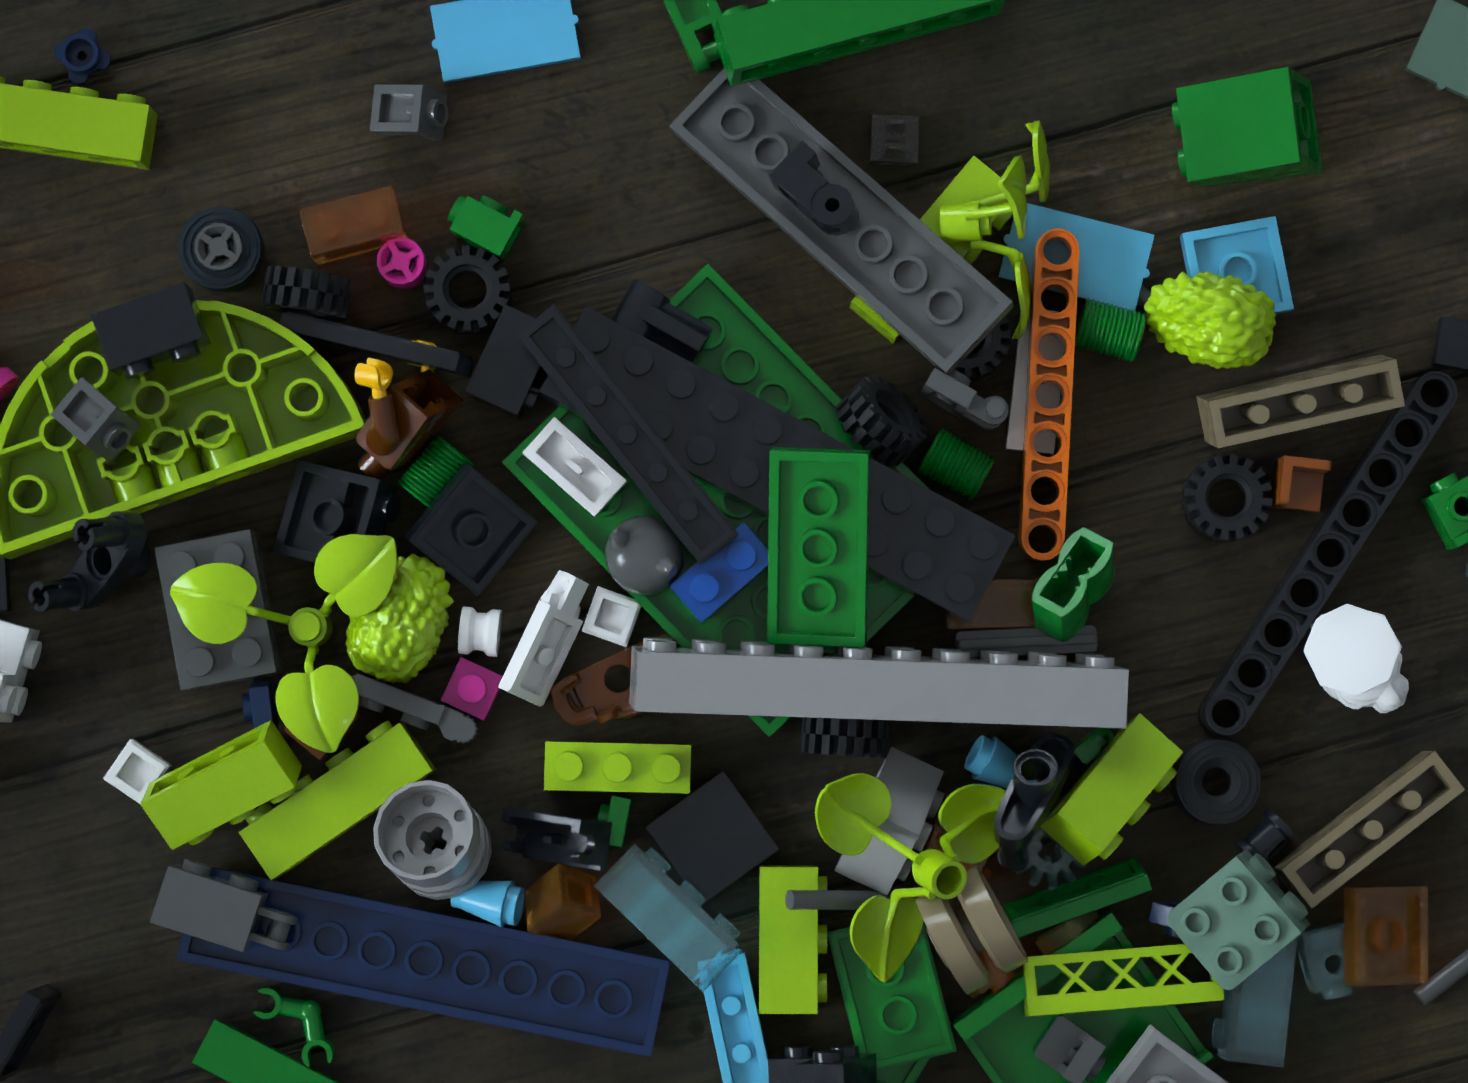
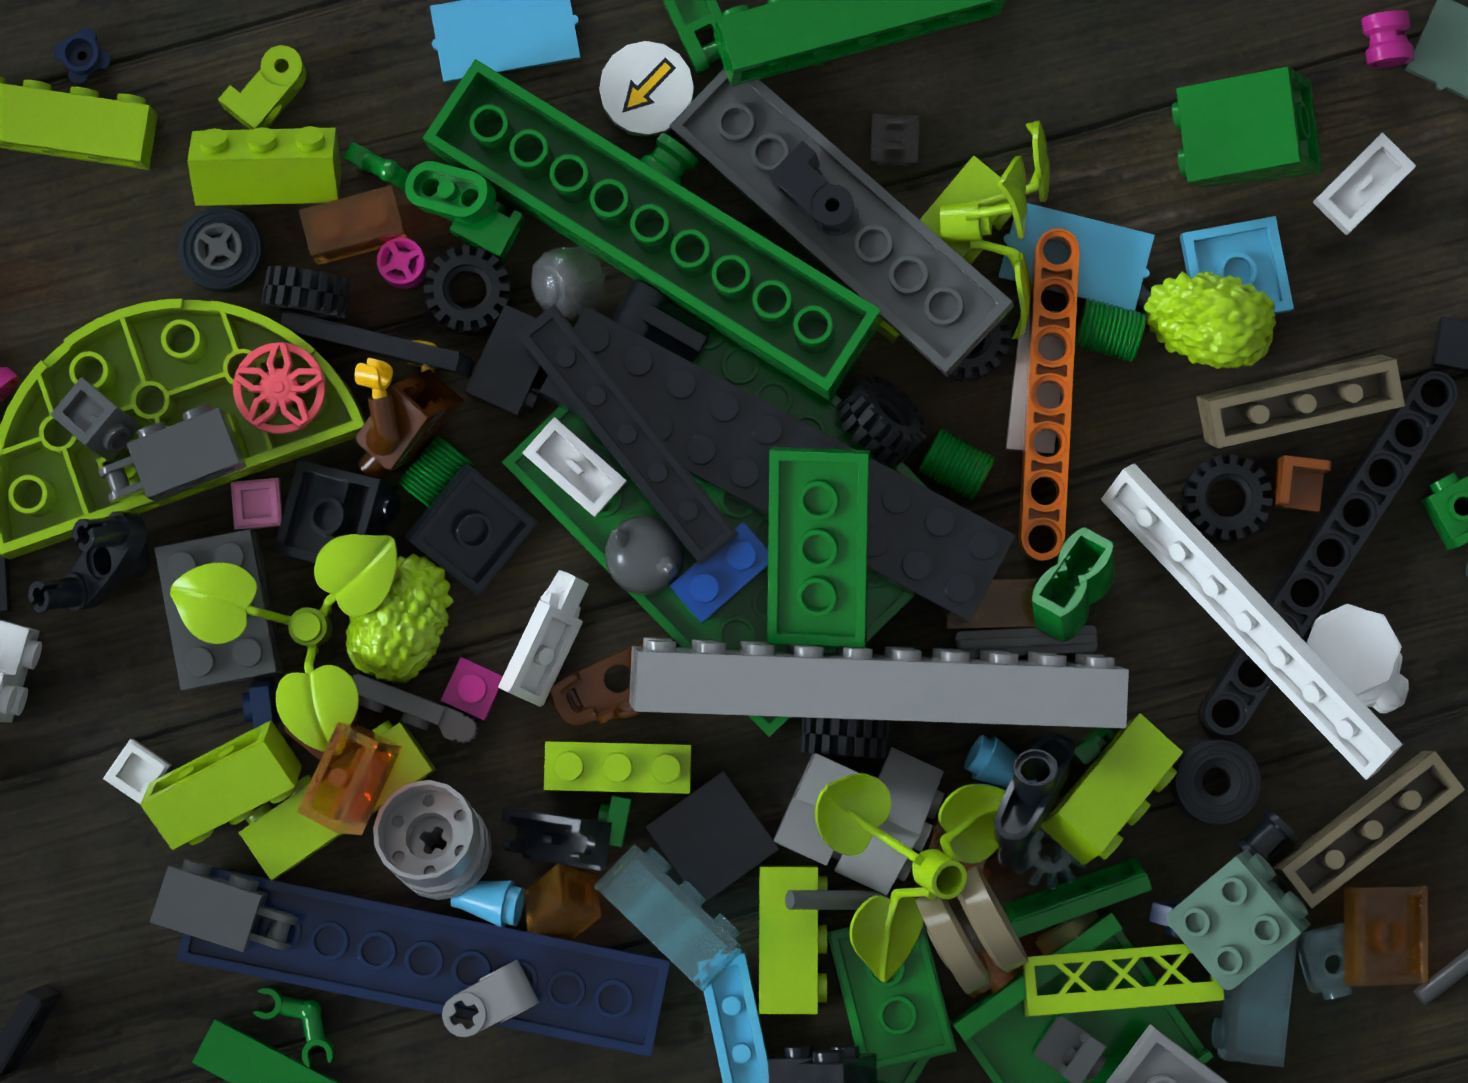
black brick [91,282,211,379] -> none
dark grey bracket [370,84,449,141] -> none
white wheel [458,606,502,657] -> none
white tile [582,586,642,648] -> none
dark grey plate [919,368,1009,430] -> none
none -> dark grey brick [98,404,247,503]
none -> lime brick [187,126,342,206]
none -> lime leg [218,45,307,130]
none -> bright pink tile [231,478,283,531]
none -> coral wheel [233,342,326,434]
none -> clear orange brick [297,722,402,835]
none -> green arm [342,142,437,196]
none -> green plate [405,161,496,224]
none -> green brick [423,59,882,402]
none -> light grey piece [442,959,540,1037]
none -> clear hair [530,246,605,319]
none -> white tile [599,41,694,137]
none -> green wheel [640,133,699,186]
none -> light grey brick [773,753,858,866]
none -> white plate [1101,463,1403,780]
none -> white plate [1313,132,1416,235]
none -> dark pink wheel [1361,10,1415,68]

